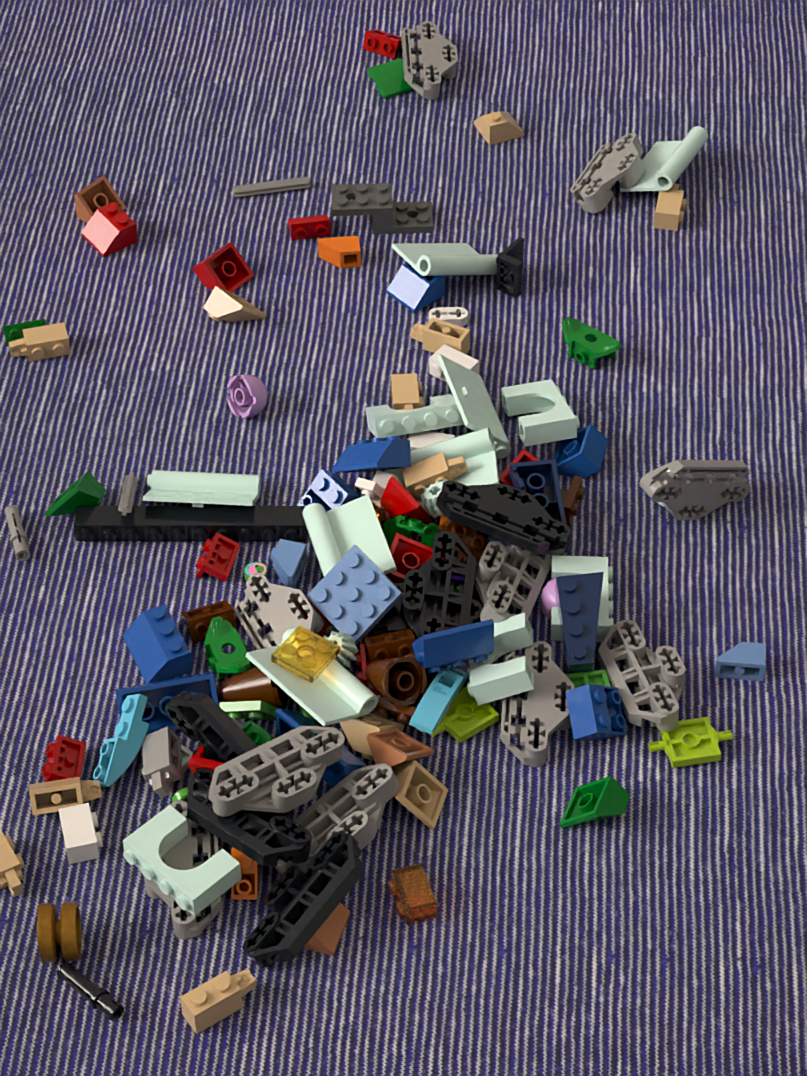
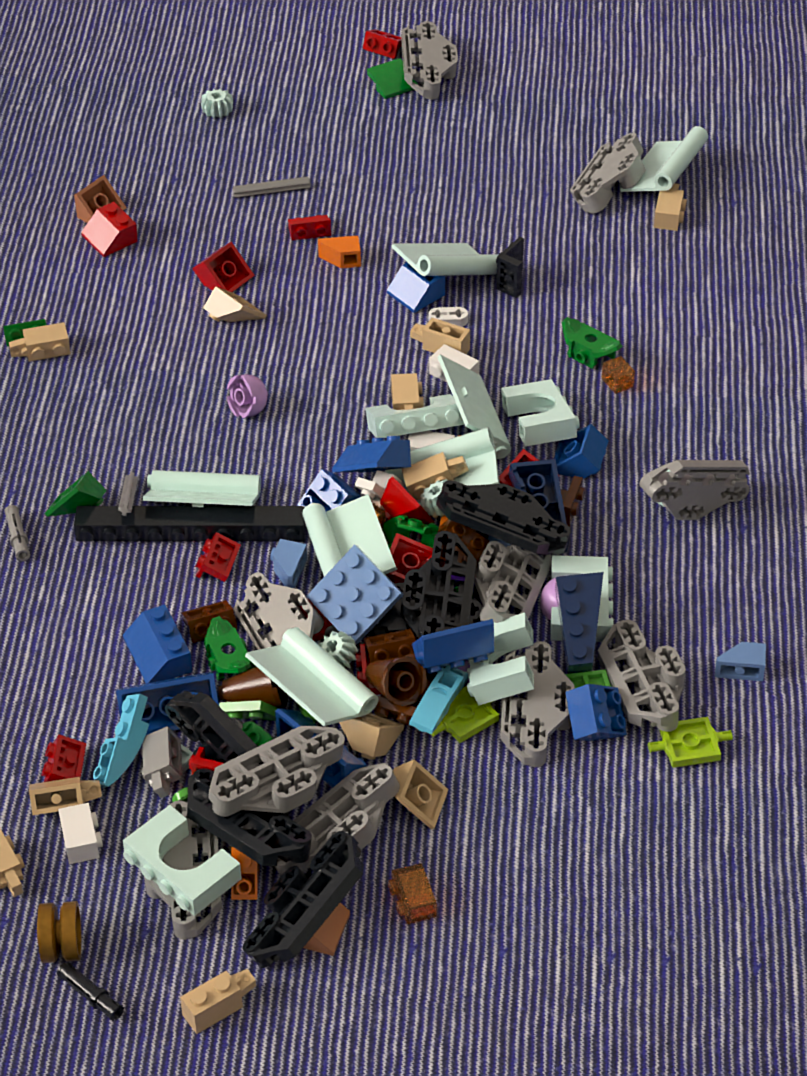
tile [244,562,268,581] -> none
clear yellow plate [271,625,340,683] -> none
dark grey bracket [331,183,433,234] -> none
nougat slope [367,728,435,769] -> none
tan slope [474,111,525,145] -> none
green slope [559,776,631,828] -> none
none -> light aqua gear [201,88,233,118]
none -> clear orange brick [602,356,635,394]

